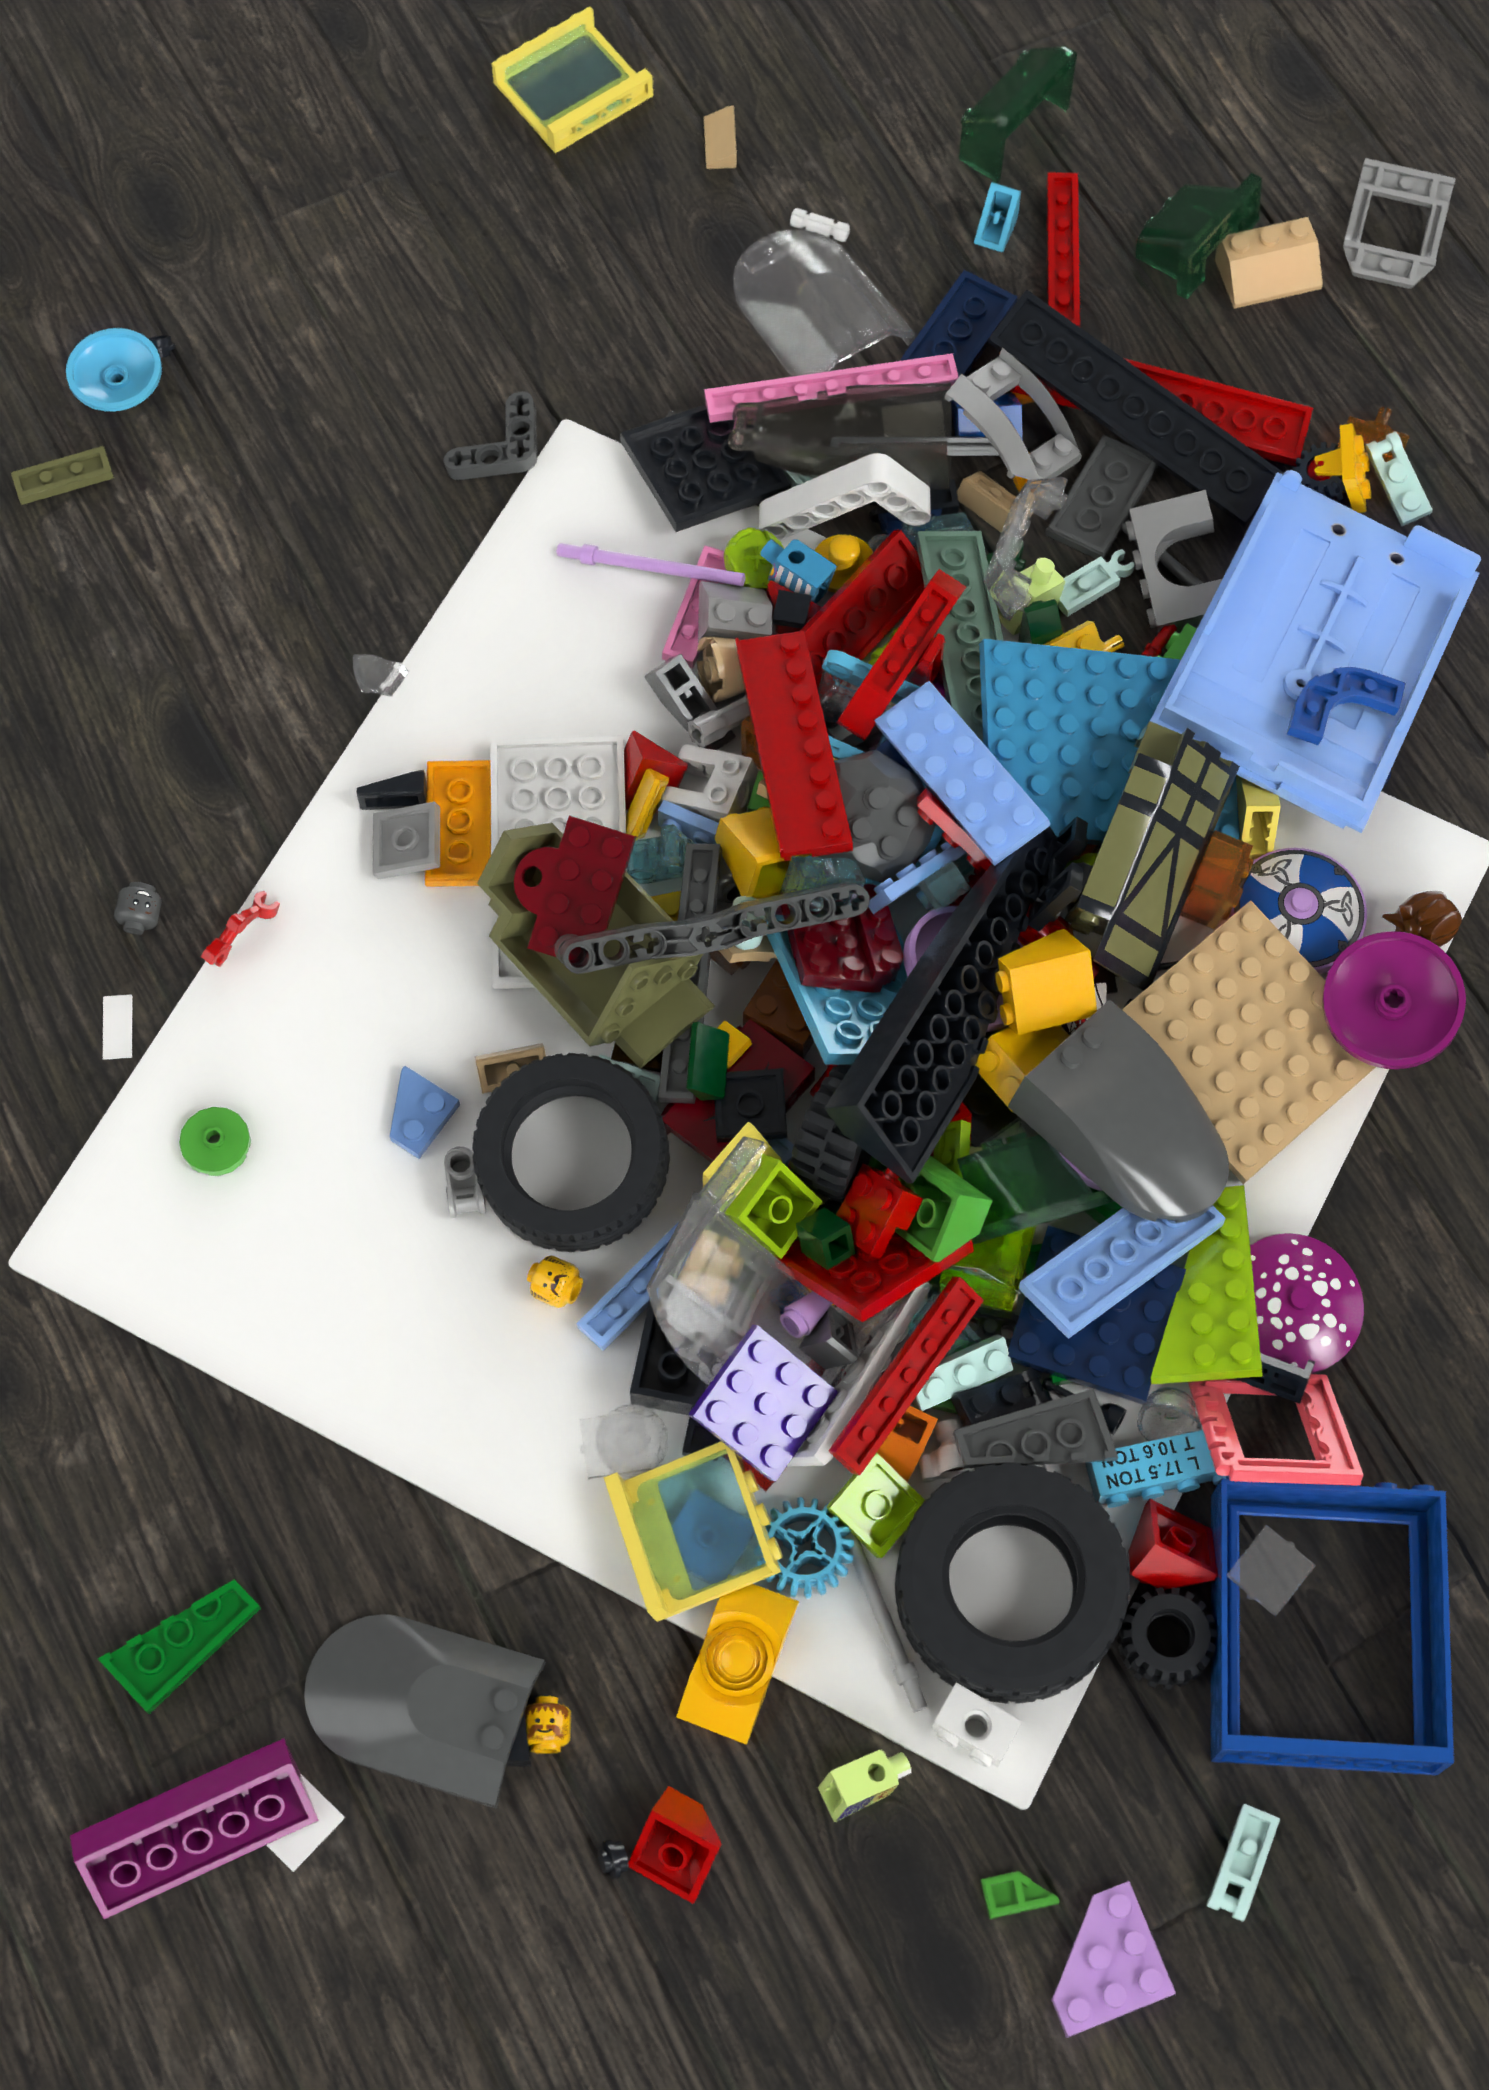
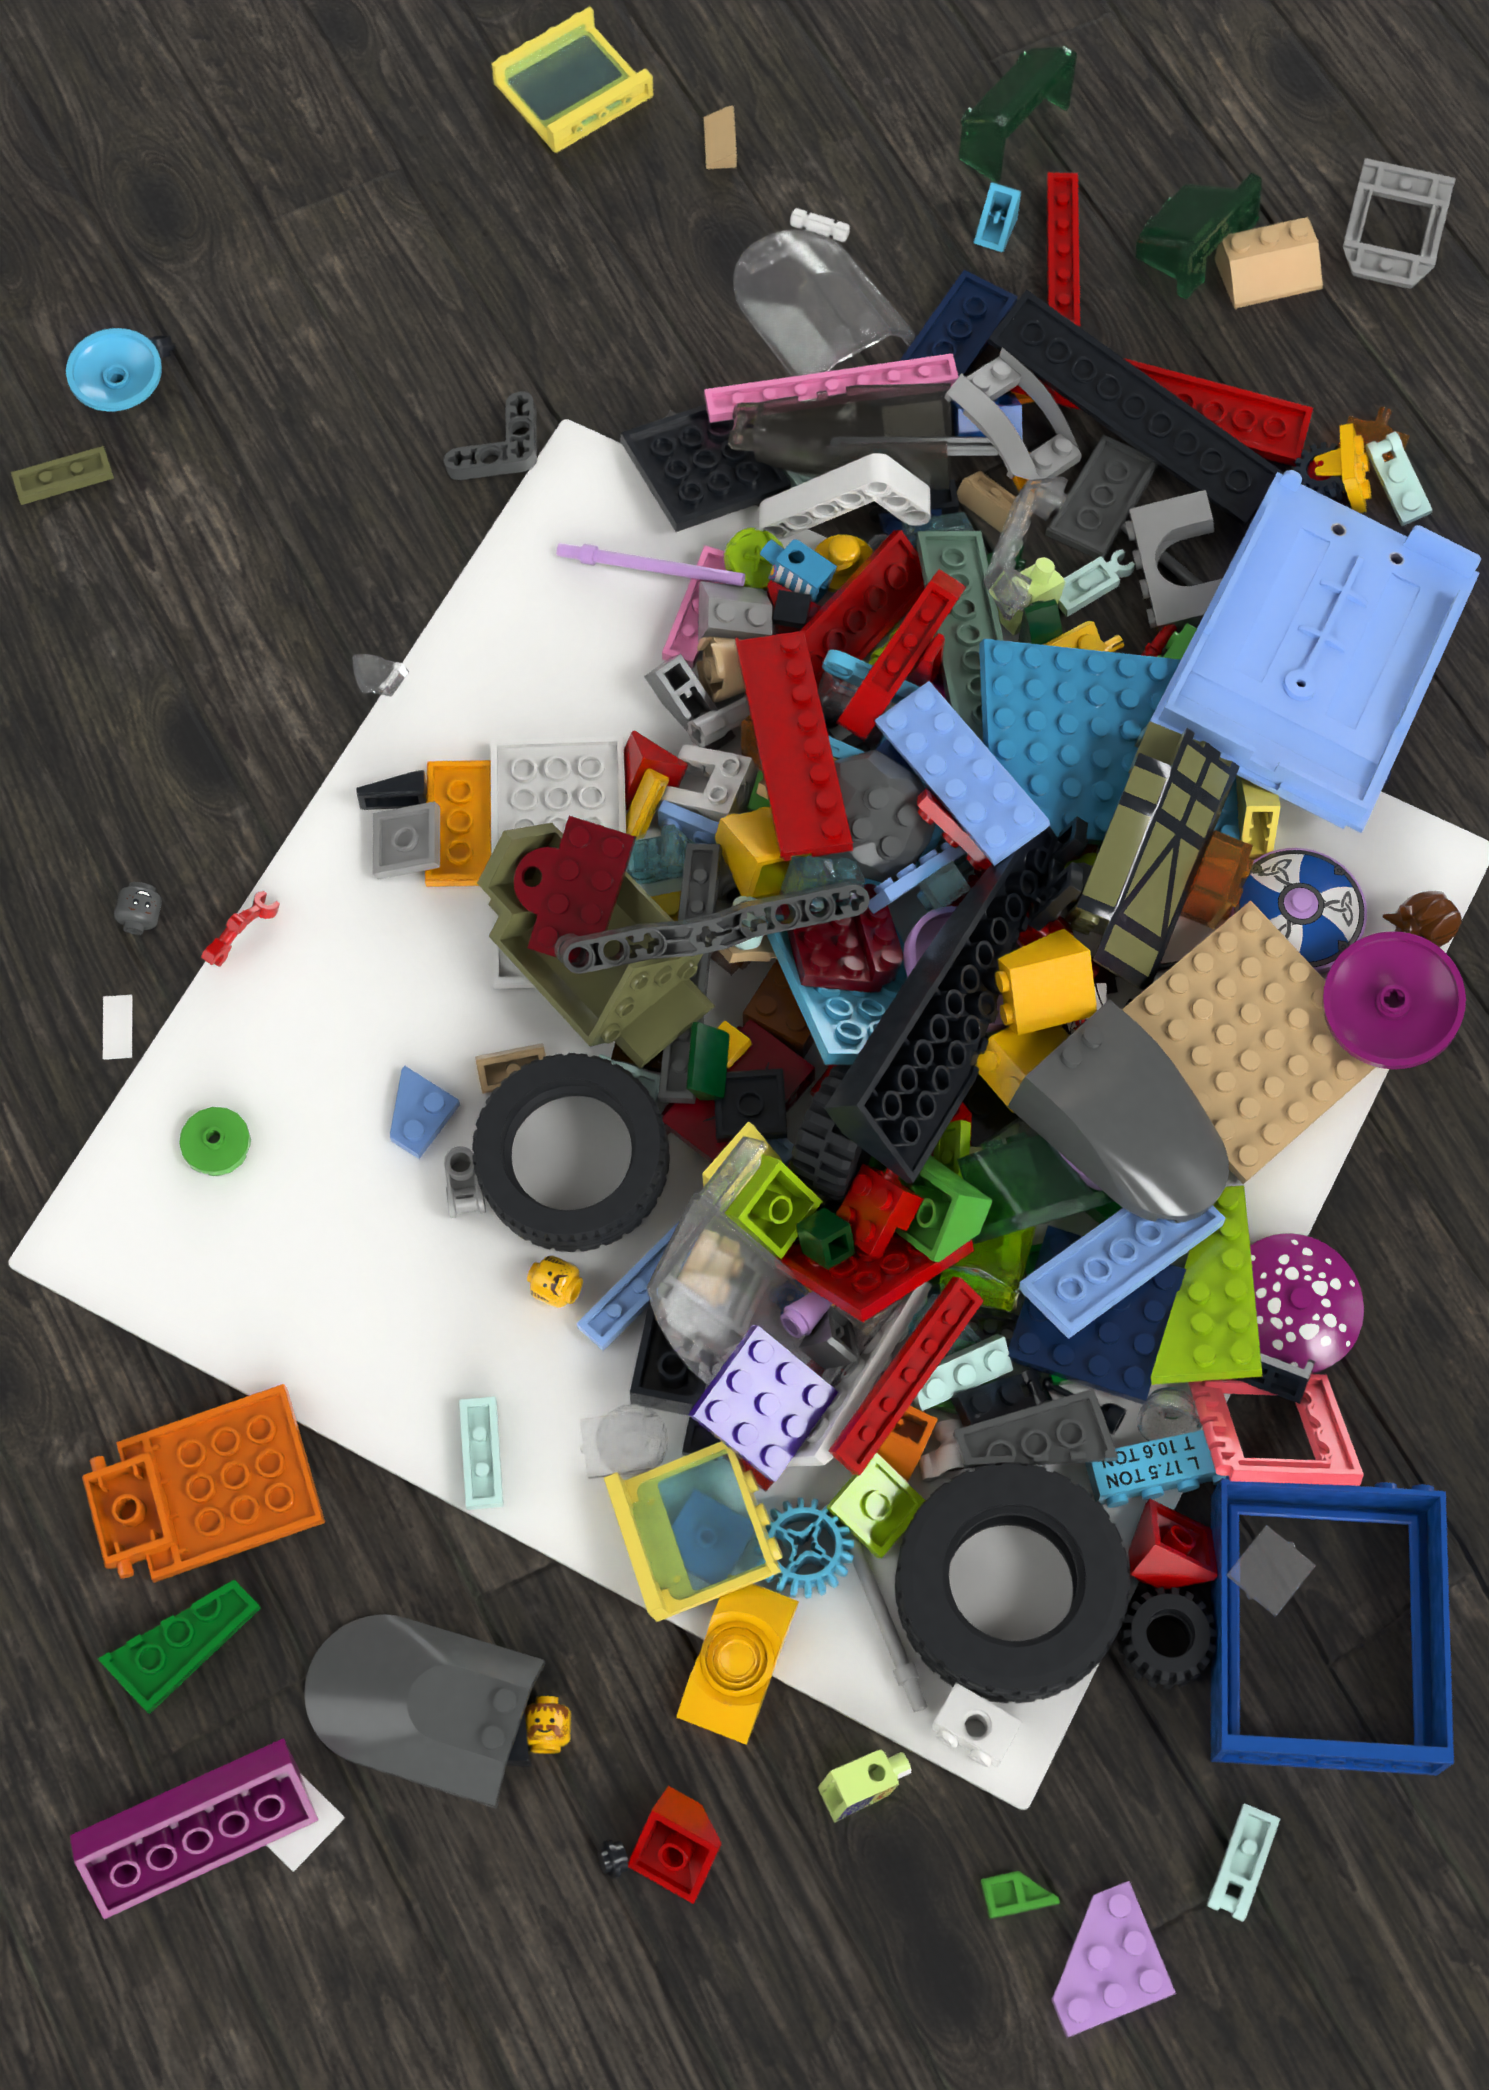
blue plate [1287,667,1406,745] -> none
none -> orange plate [82,1384,325,1583]
none -> light aqua plate [459,1396,504,1510]

